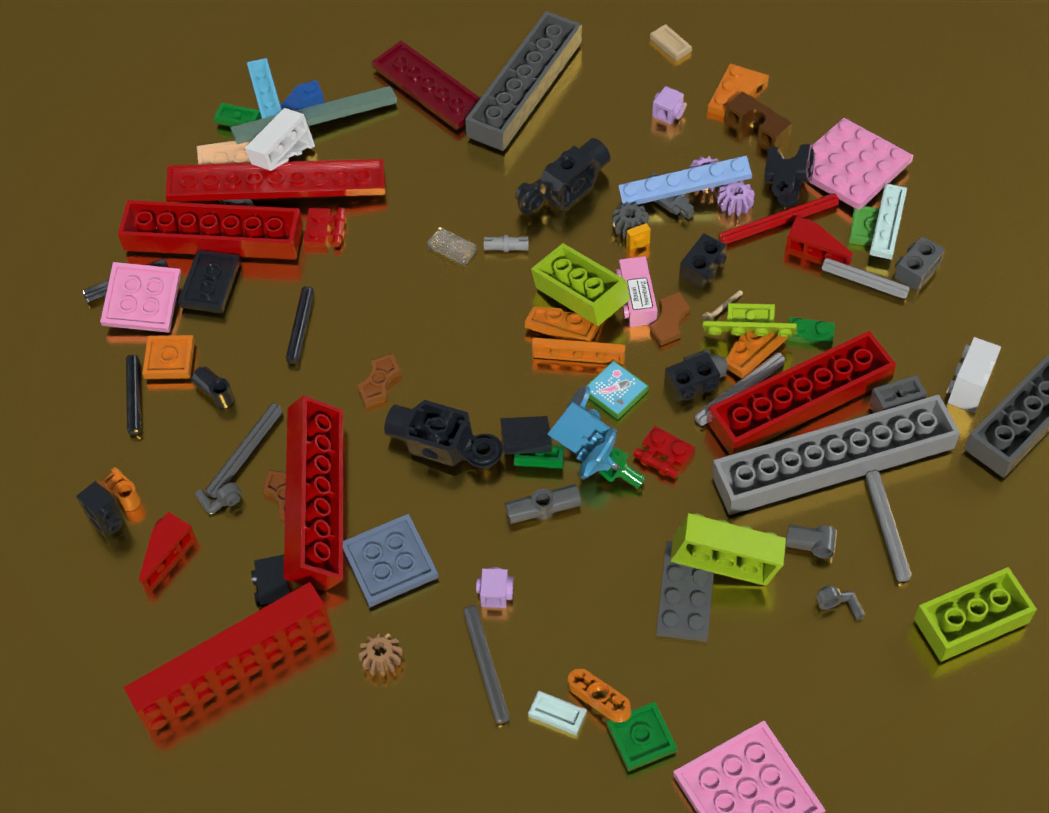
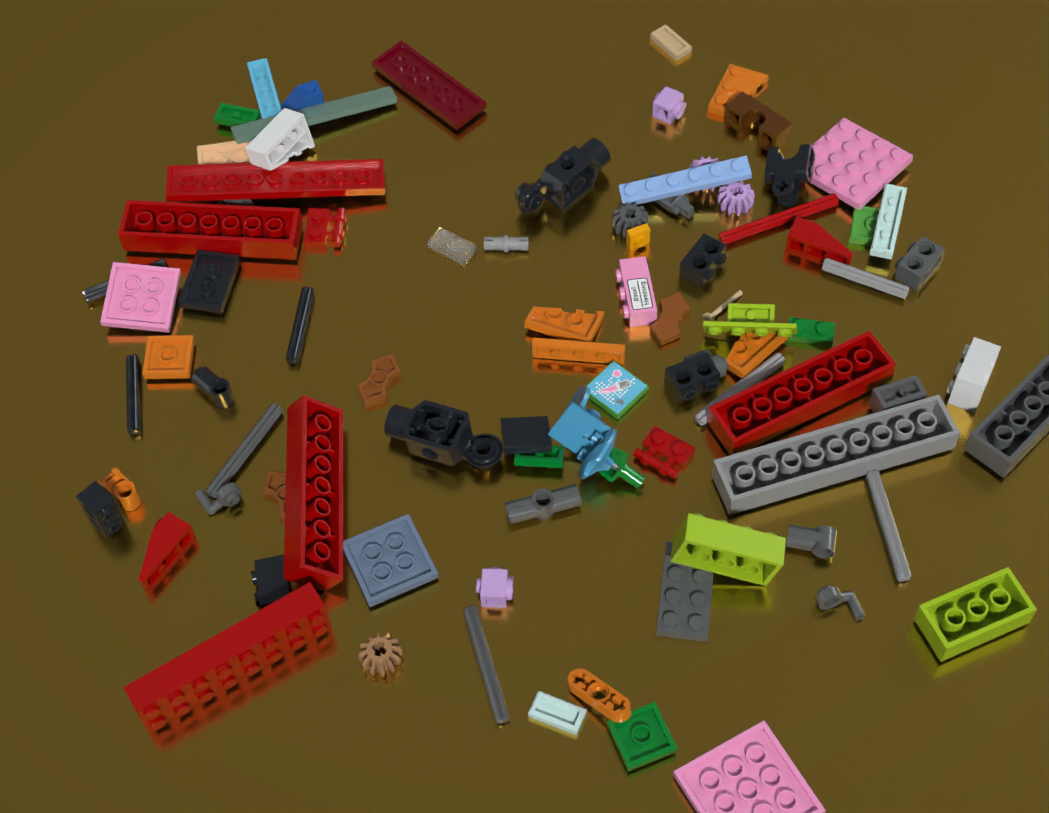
dark grey brick [465,11,582,151] -> none
lime brick [531,243,630,326] -> none

